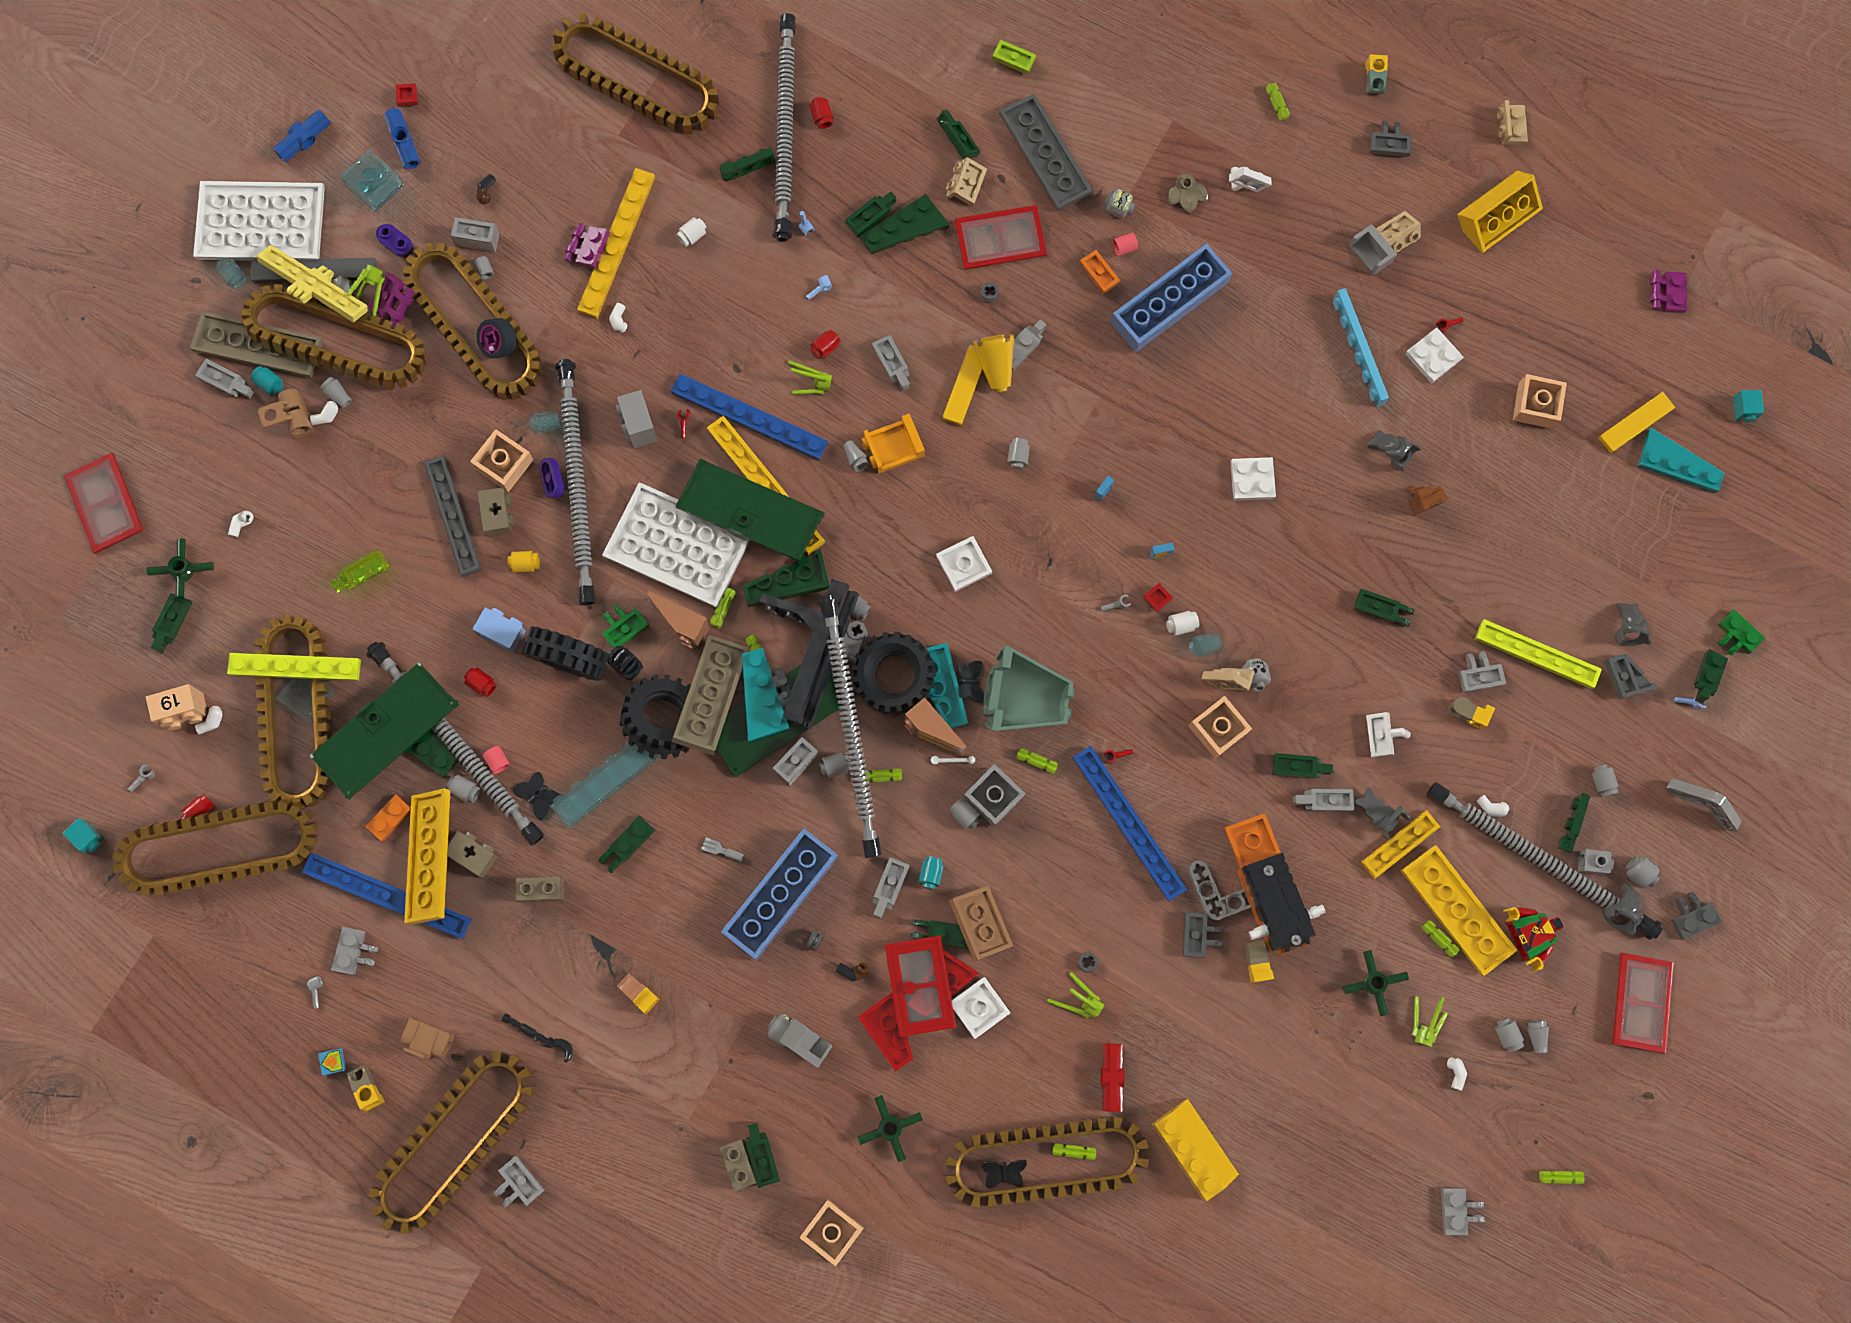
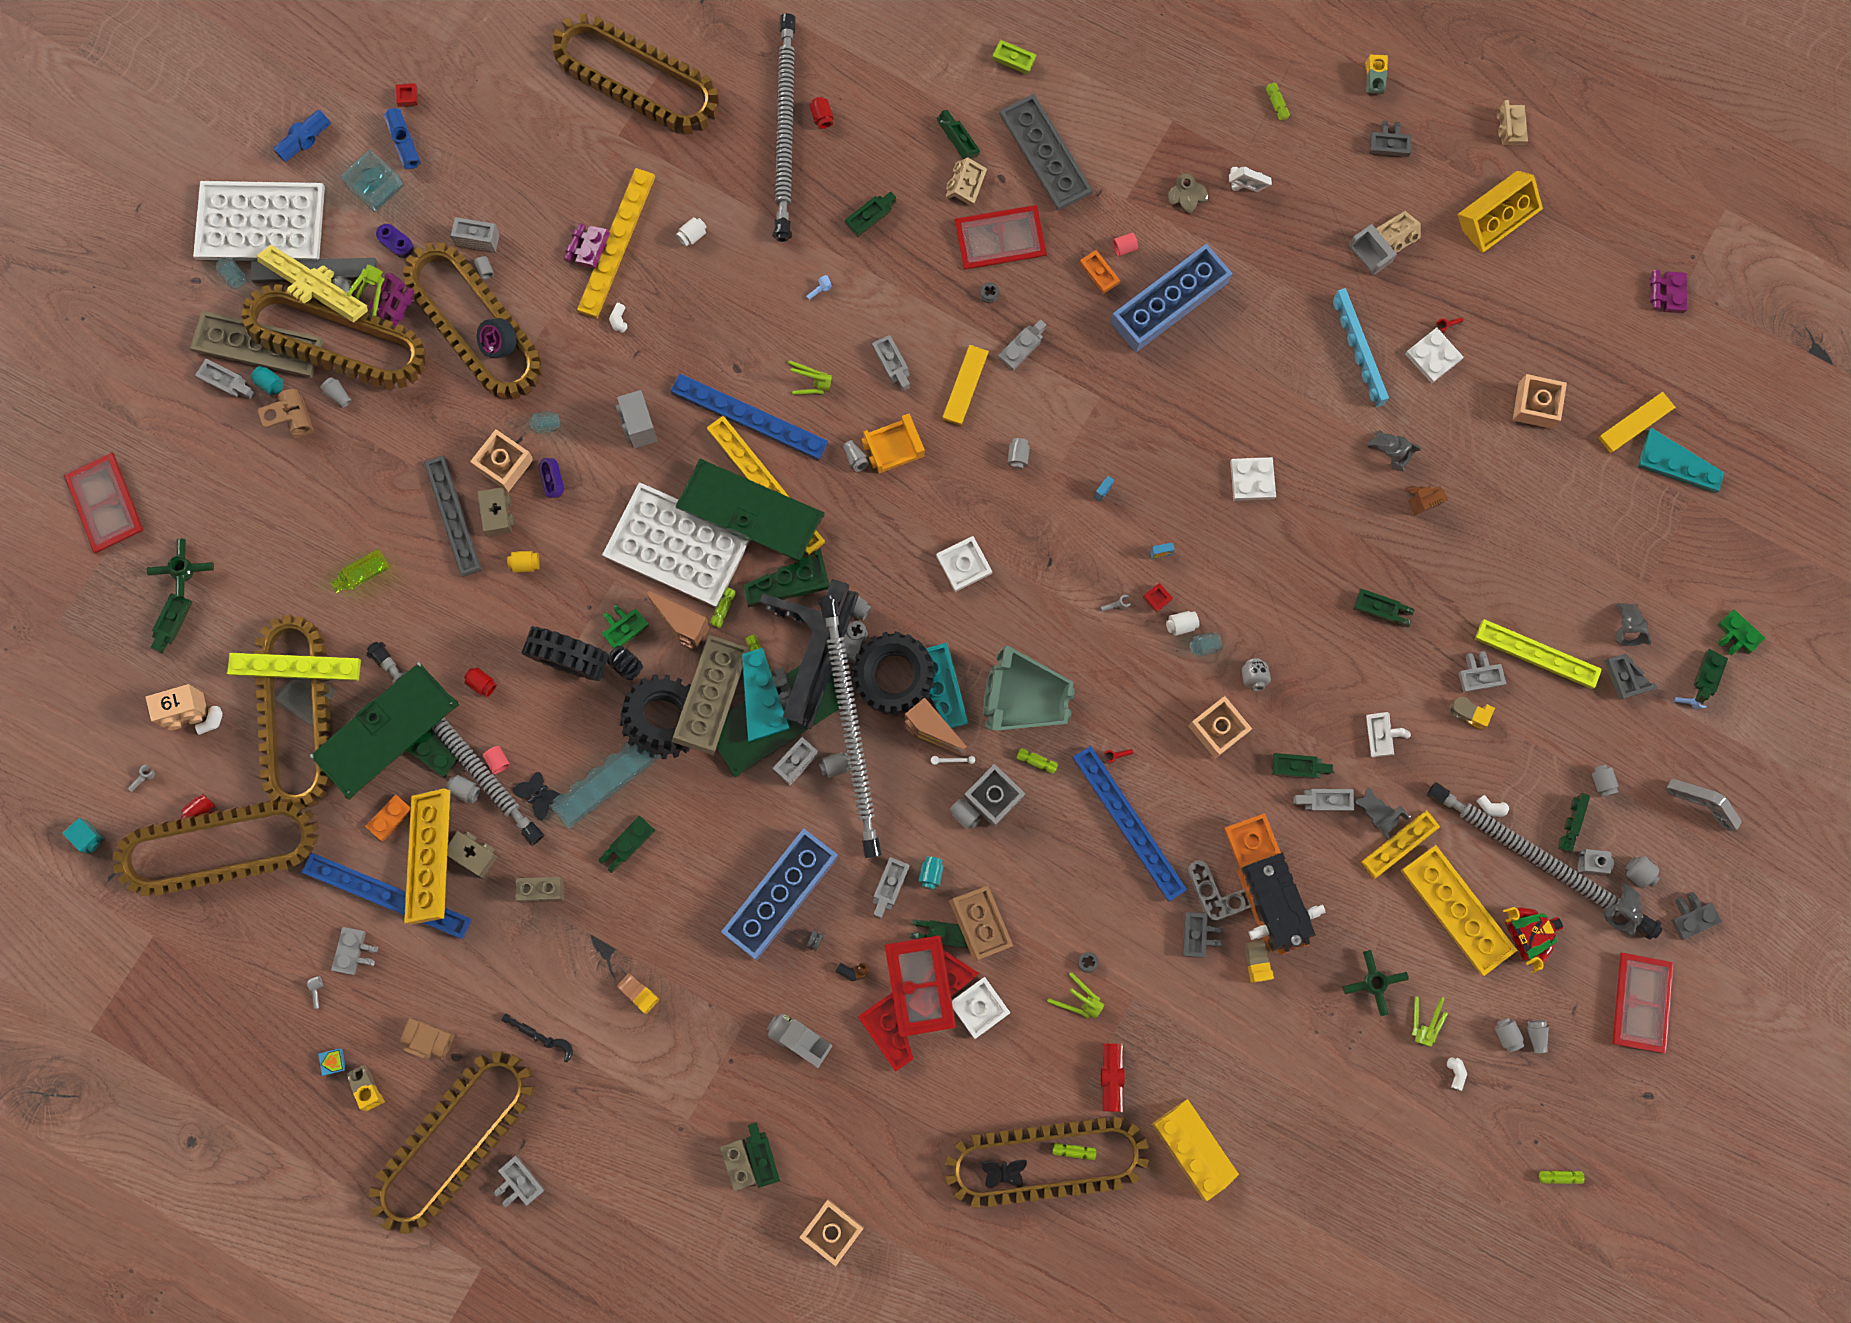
white arm [228,511,254,538] -> none
white arm [310,401,338,425] -> none
light blue brick [472,607,526,653] -> none
arm [476,174,496,204] -> none
light grey hose [555,359,596,606] -> none
red hand [676,409,691,438] -> none
light grey piece [701,837,744,862] -> none
dark green hinge [719,147,775,181] -> none
light blue hand [799,211,815,236] -> none
red brick [810,330,841,360] -> none
dark green bar [857,1095,923,1162] -> none
dark green wing [860,194,949,255] -> none
lime axle [863,769,902,783] -> none
black piece [957,661,984,703] -> none
yellow cone [973,334,1014,392] -> none
light grey head [1104,189,1135,219] -> none
tan bracket [1201,668,1255,690] -> none
lime axle [1421,920,1459,957] -> none
light grey hinge [1441,1188,1485,1235] -> none
teal brick [1733,390,1764,423] -> none

